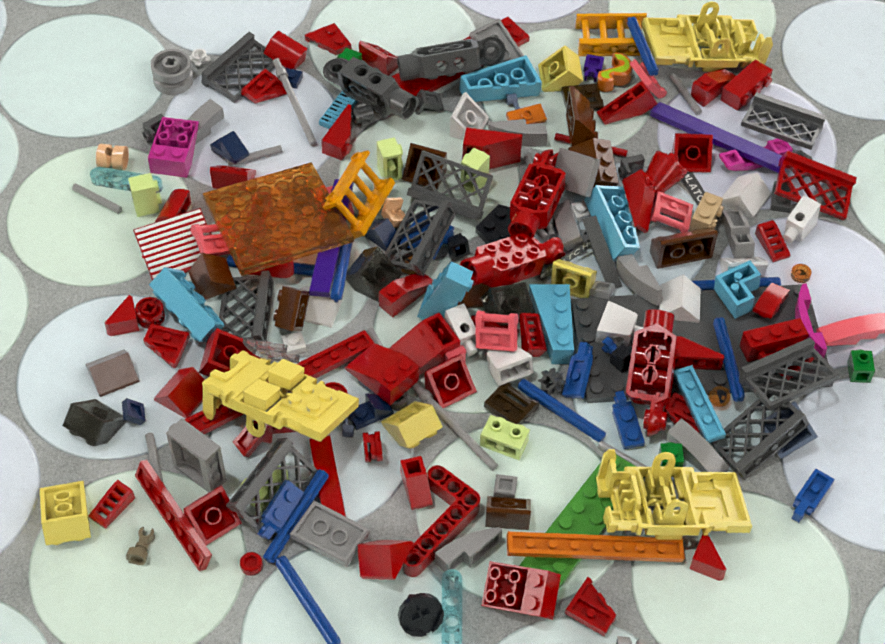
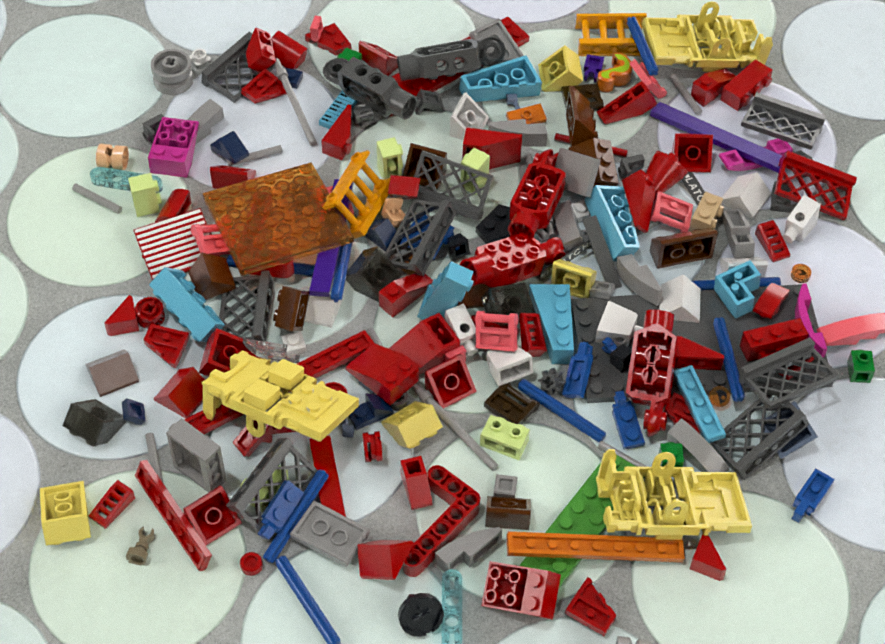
none -> red slope [246,27,276,72]
none -> coral tile [310,15,323,41]
none -> red slope [388,175,420,200]

